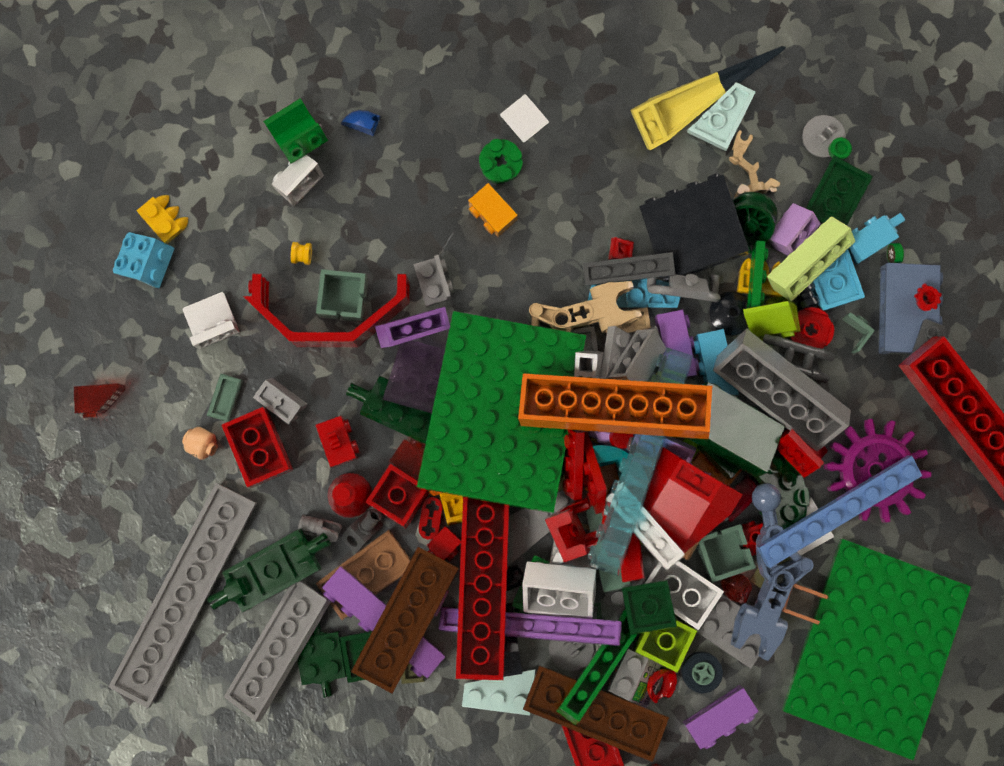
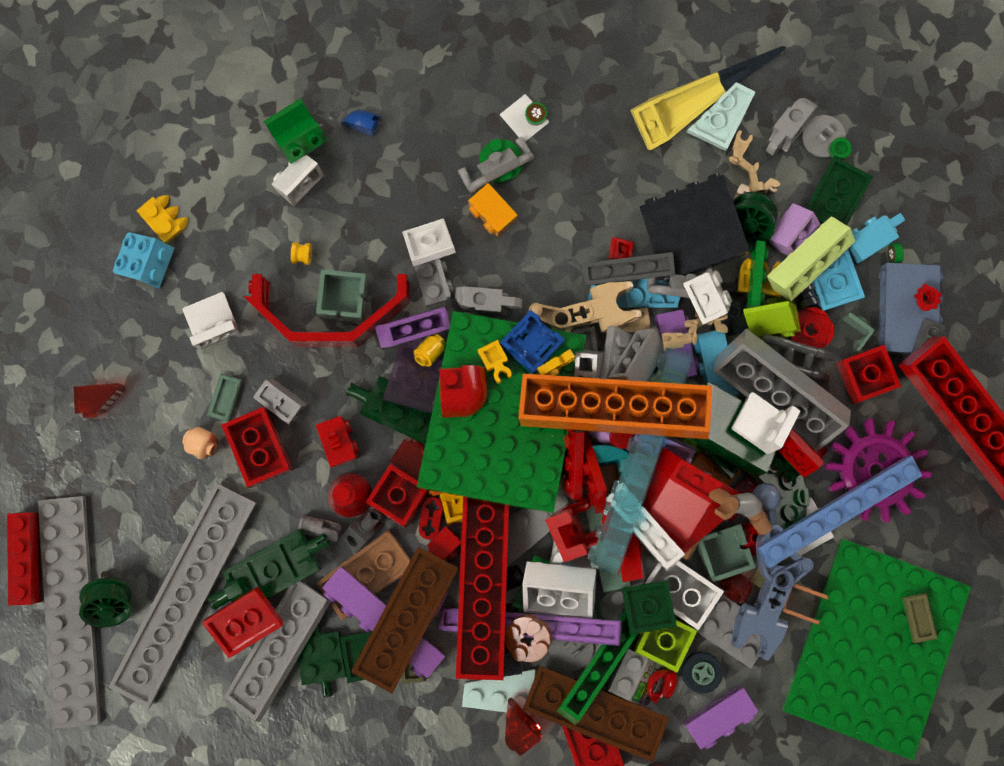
none -> red brick [7,512,41,606]
none -> light grey plate [38,496,101,729]
none -> dark green wheel [79,571,132,628]
none -> red plate [202,586,284,658]
none -> white tile [402,218,456,266]
none -> yellow brick [414,334,446,367]
none -> red brick [439,365,487,418]
none -> light grey piece [455,287,522,316]
none -> light grey piece [458,137,534,193]
none -> yellow plate [477,340,512,384]
none -> blue brick [500,310,565,374]
none -> plate [505,614,552,662]
none -> clear red slope [505,697,542,756]
none -> tile [525,102,547,126]
none -> yellow plate [537,349,575,376]
none -> tan piece [662,312,728,351]
none -> white bracket [683,266,732,324]
none -> medium nougat piece [709,488,773,535]
none -> white bracket [732,392,800,454]
none -> light grey piece [766,98,819,156]
none -> red brick [836,344,902,404]
none -> olive tile [902,593,937,643]

